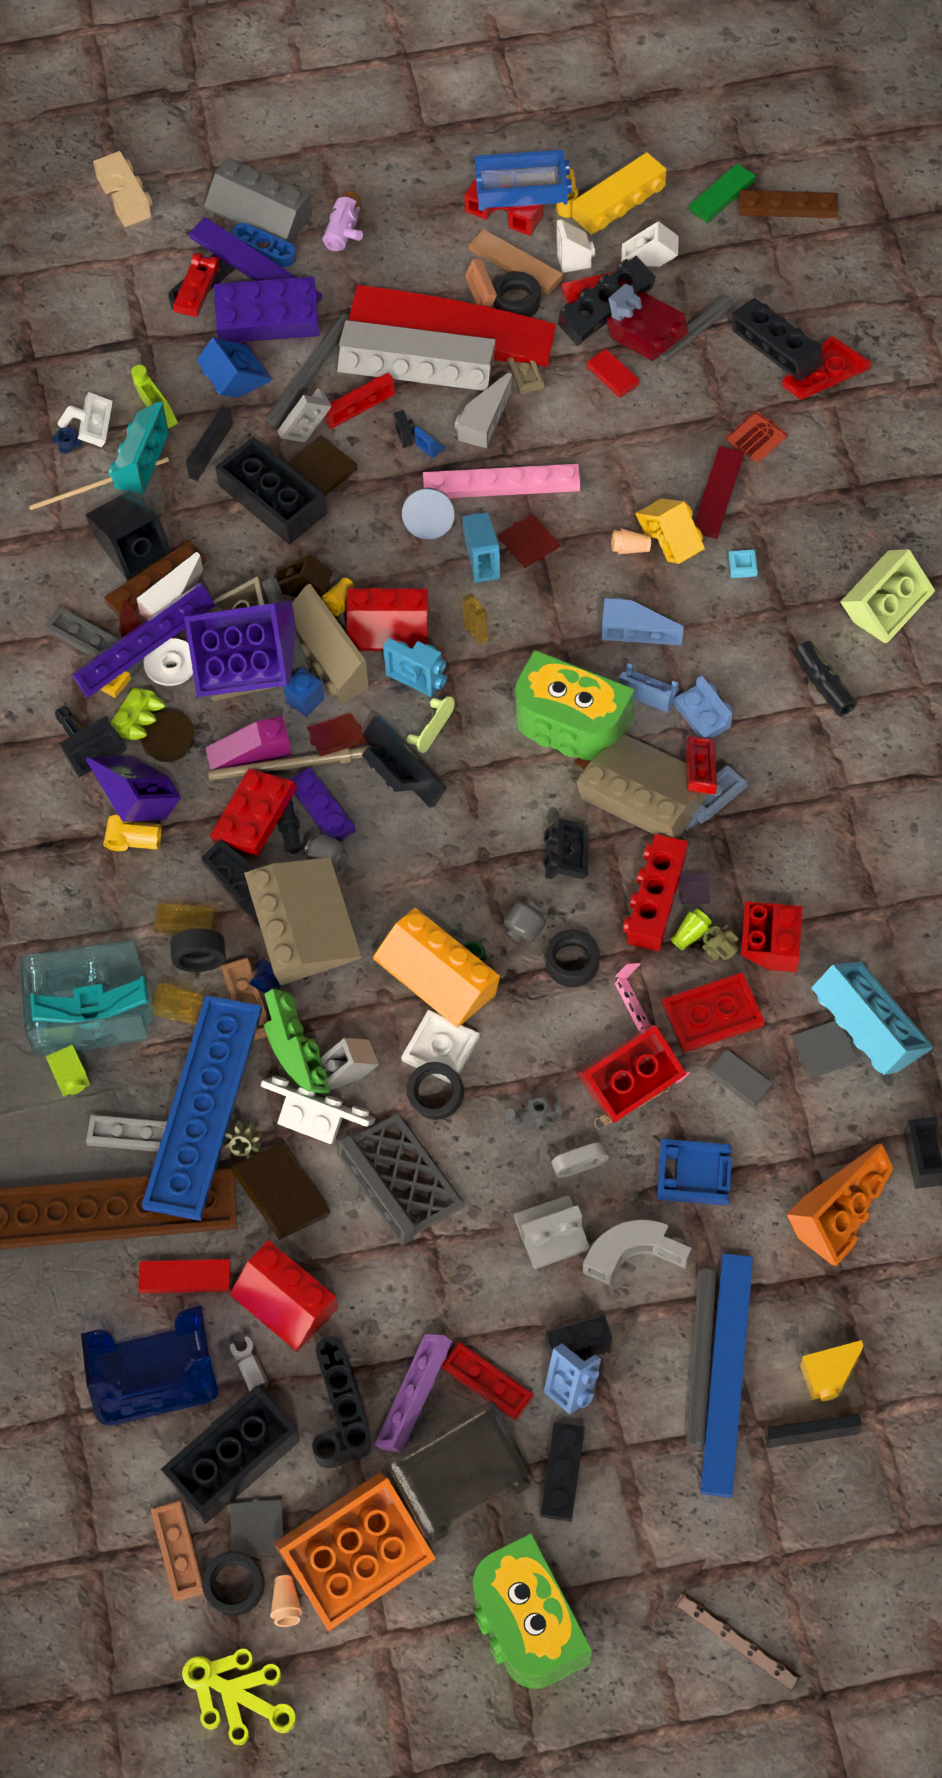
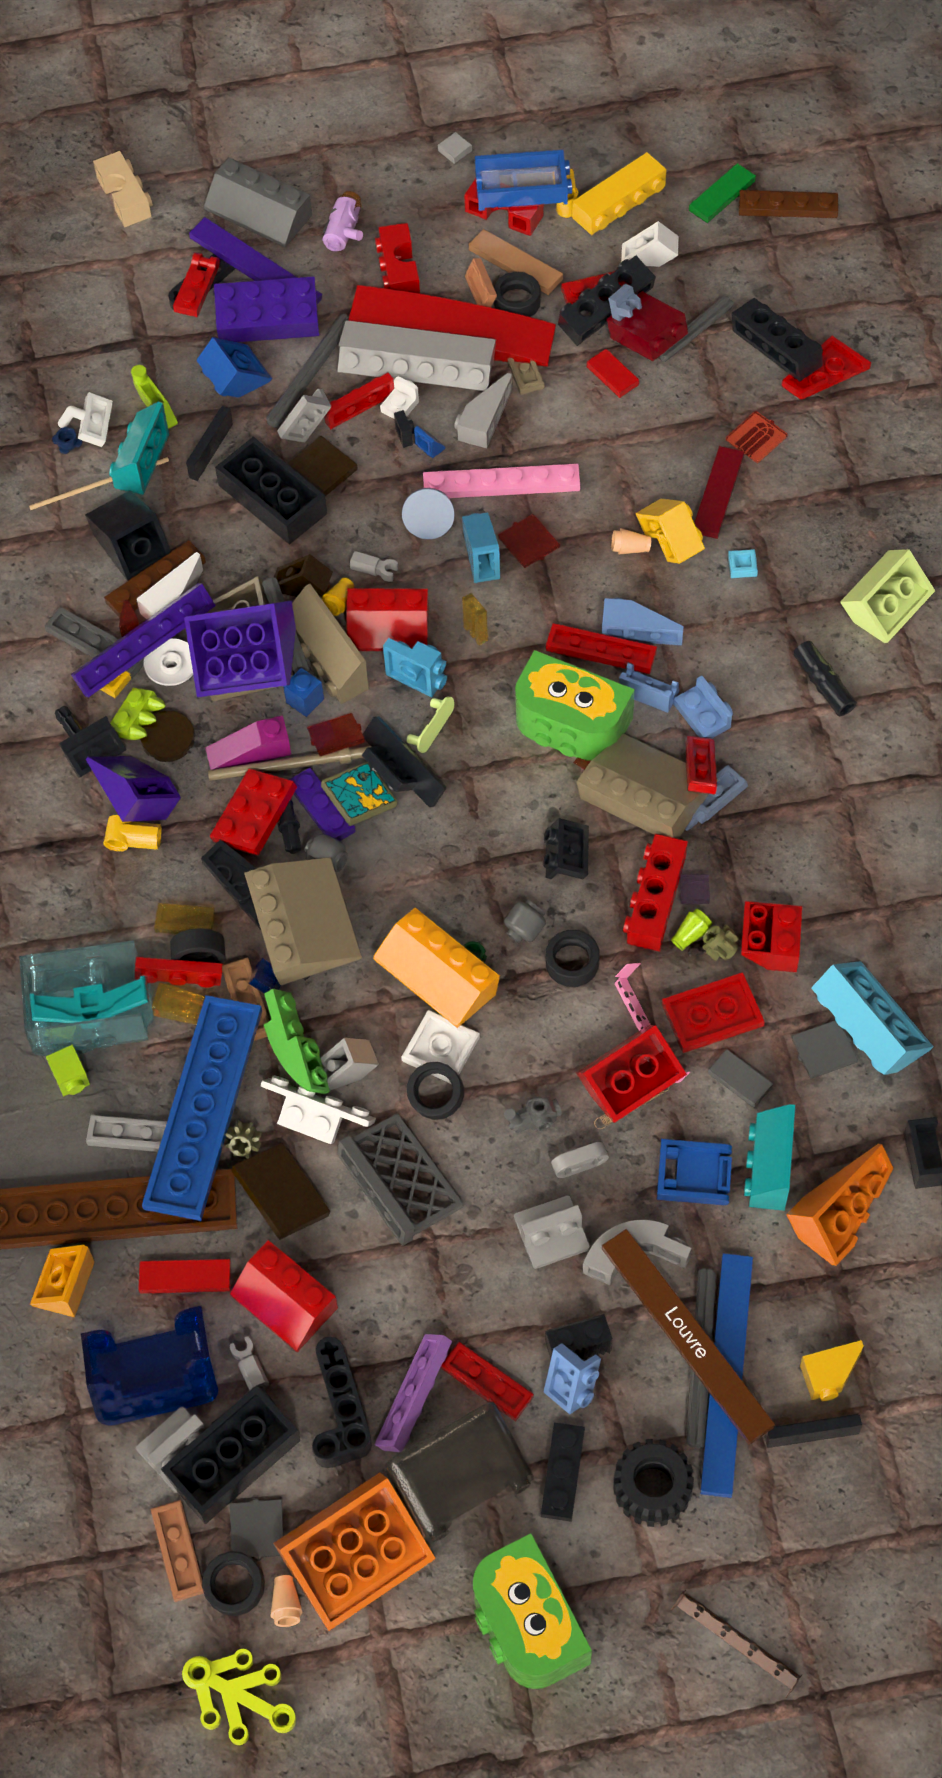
blue beam [232,223,296,267] -> none
white slope [557,220,595,273] -> none
none -> light orange slope [30,1245,95,1317]
none -> red plate [134,957,223,988]
none -> light grey bracket [136,1407,205,1493]
none -> tile [321,762,398,826]
none -> light grey bar [350,551,398,582]
none -> red arch [375,223,420,294]
none -> white bracket [380,376,419,419]
none -> light grey tile [438,132,472,164]
none -> red plate [546,623,657,674]
none -> reddish brown tile [601,1229,775,1445]
none -> black tyre [613,1439,694,1527]
none -> teal slope [744,1104,795,1211]

